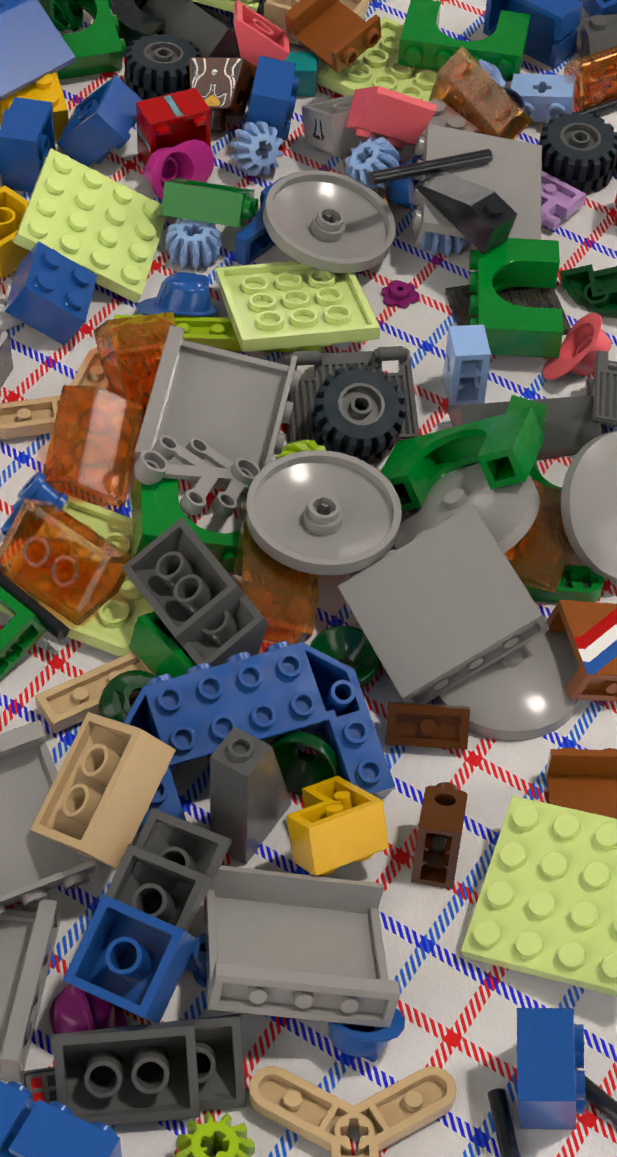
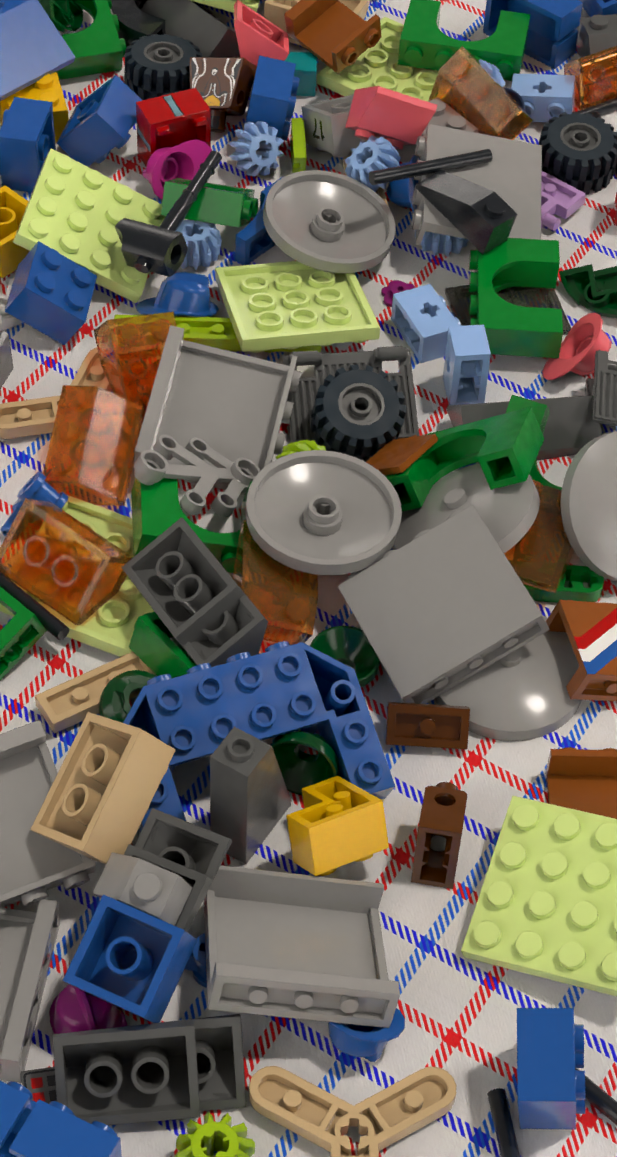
none -> light grey slope [93,852,192,926]
none -> black piece [115,151,222,277]
none -> lime tile [290,118,307,173]
none -> dark orange piece [366,434,438,475]
none -> light blue brick [391,284,462,363]

